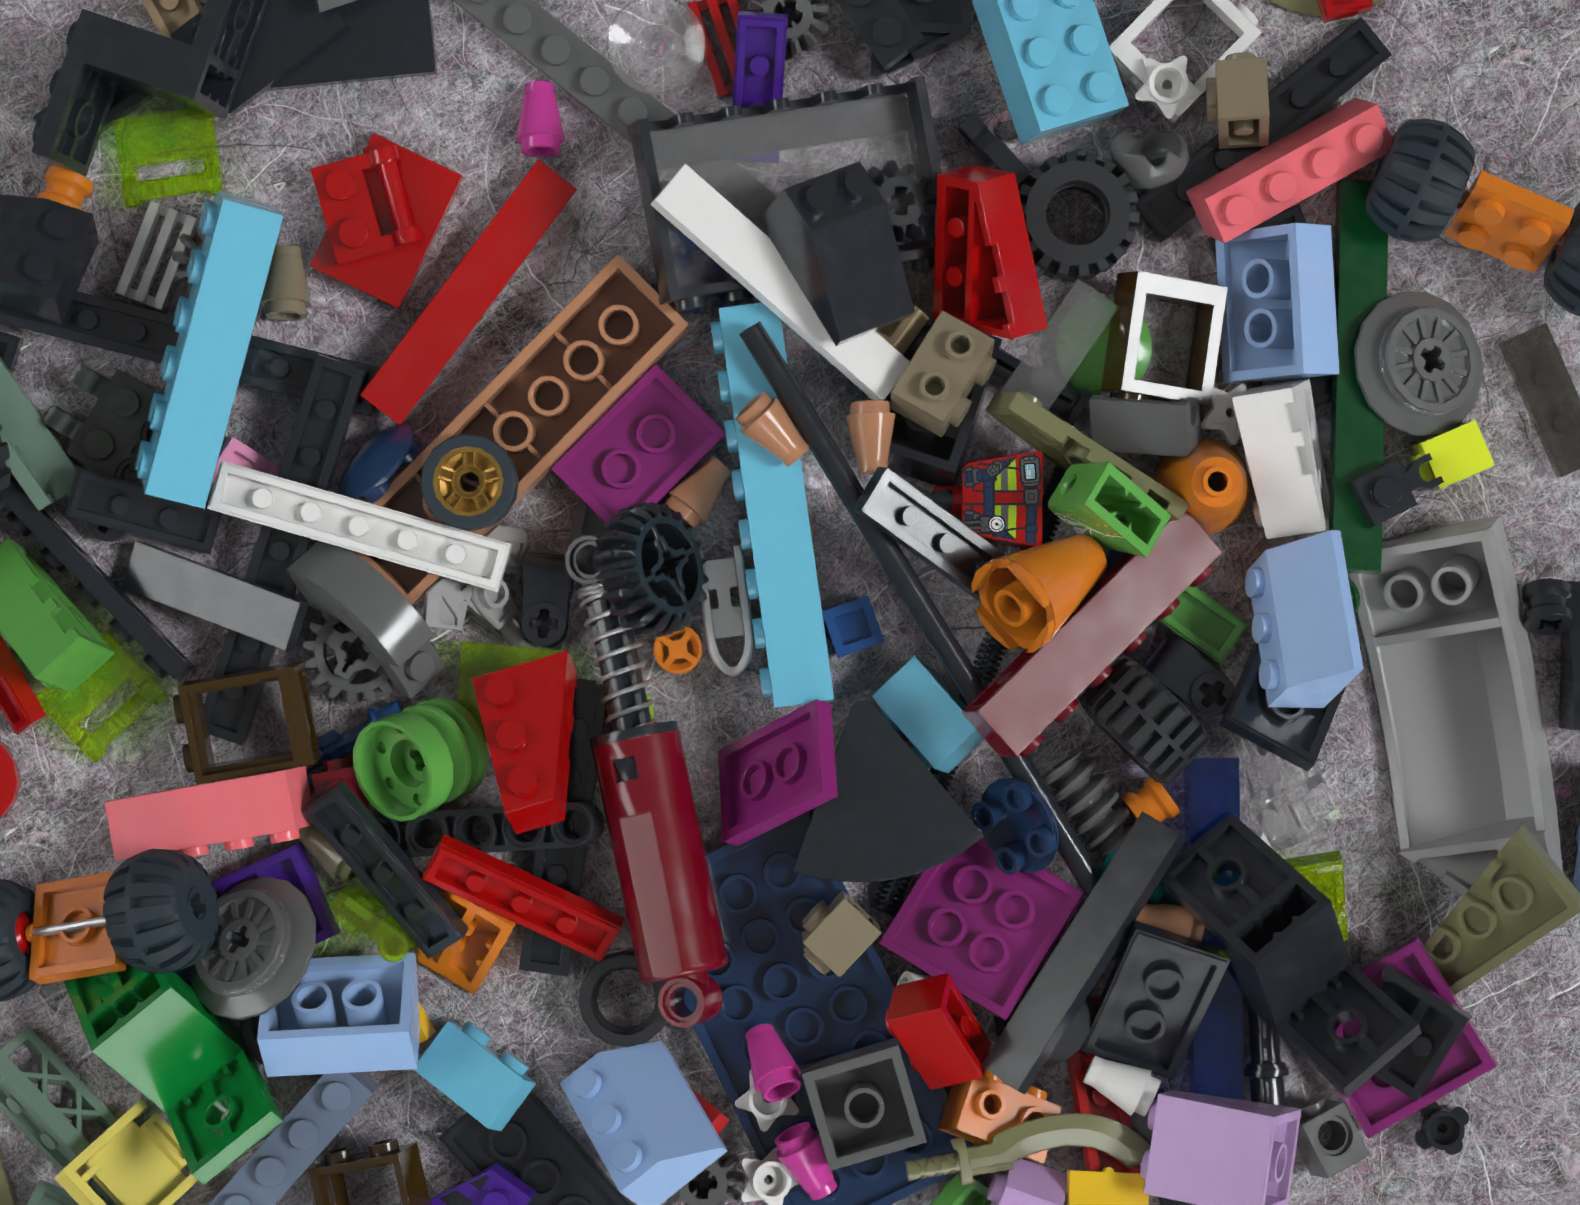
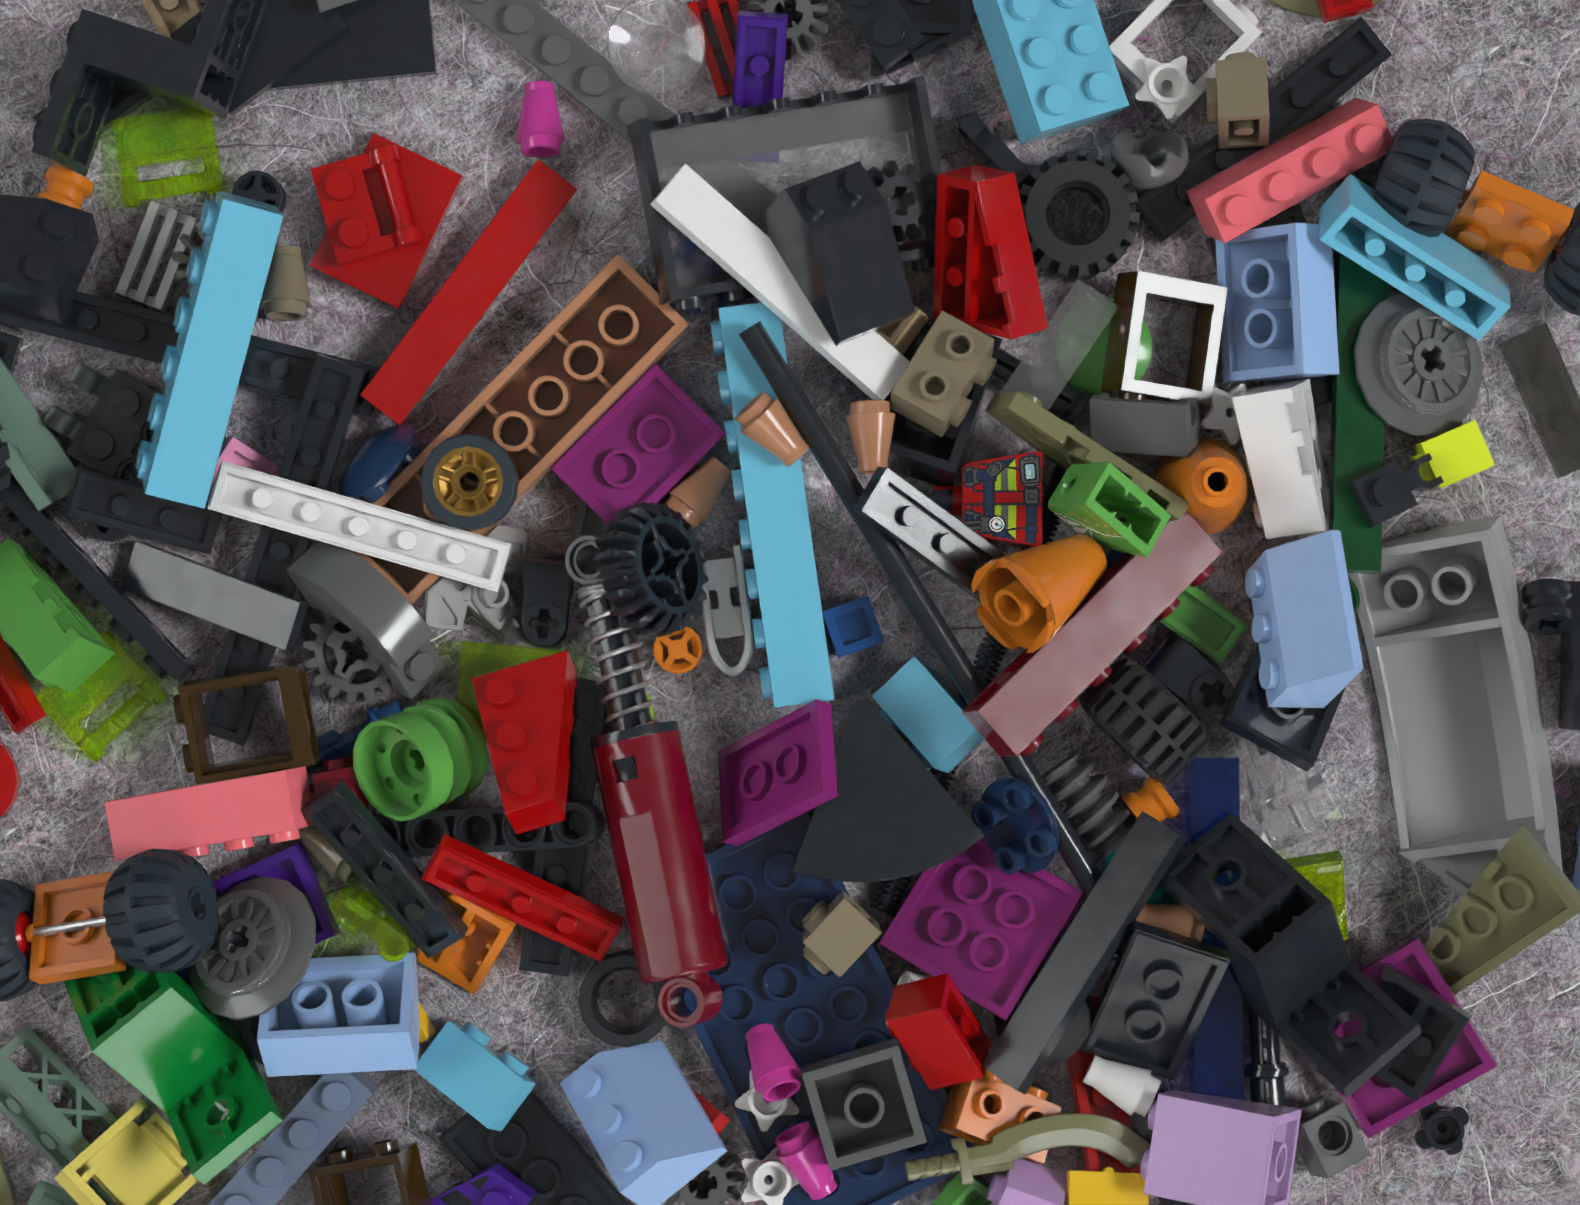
none -> black wheel [232,170,287,214]
none -> medium azure brick [1319,174,1511,340]

